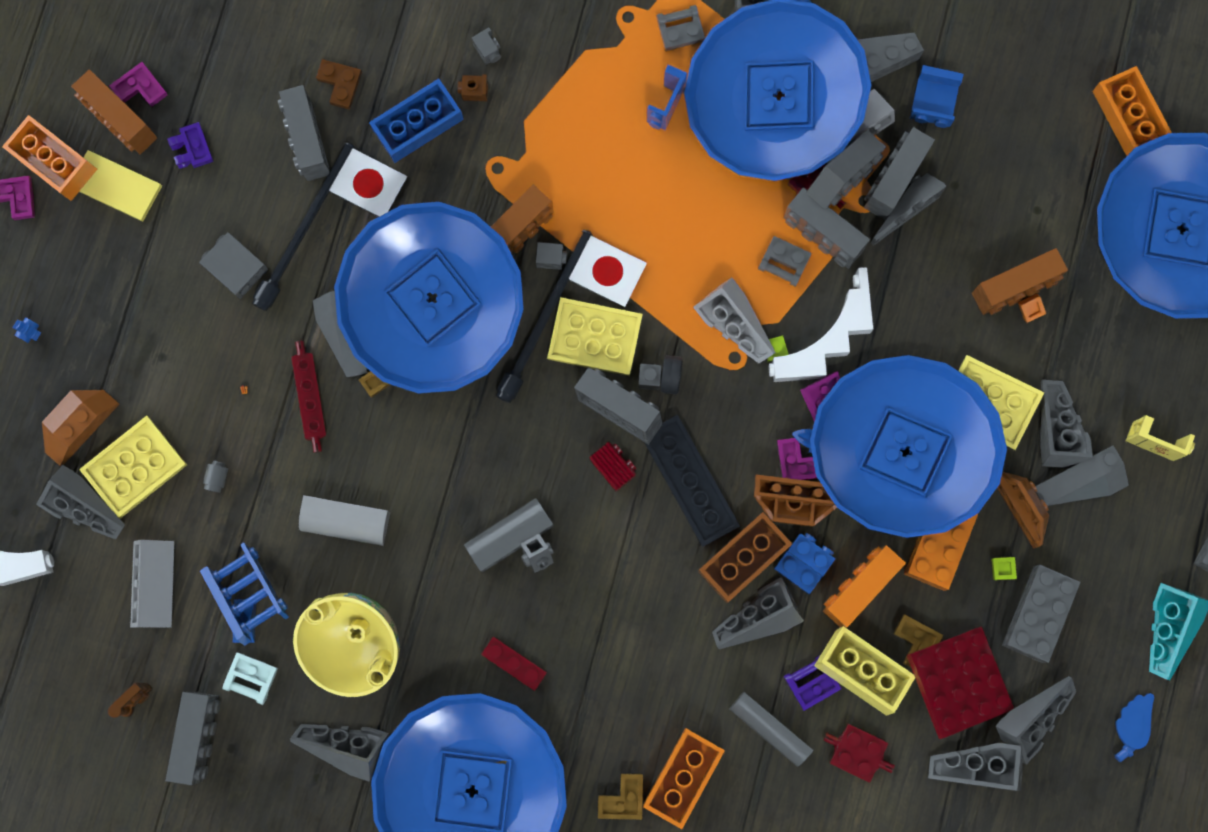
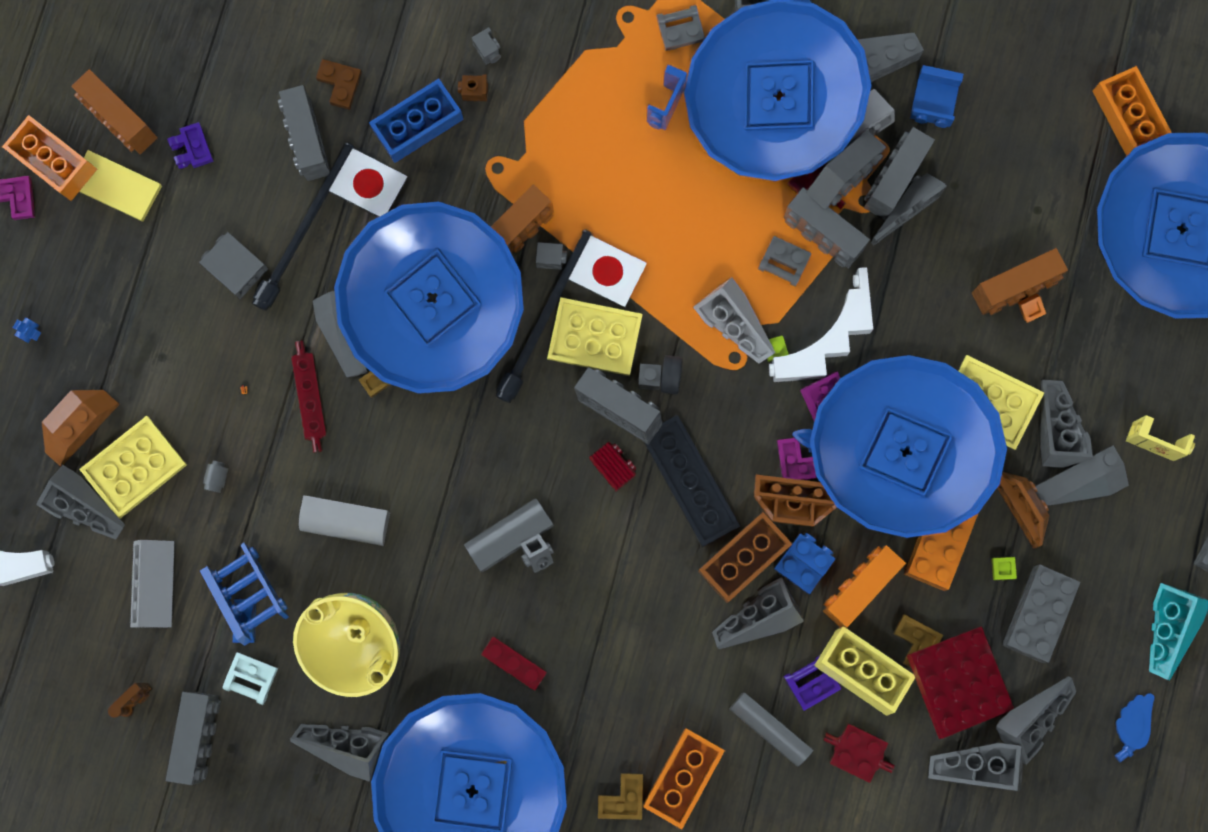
magenta plate [109,62,168,107] -> none

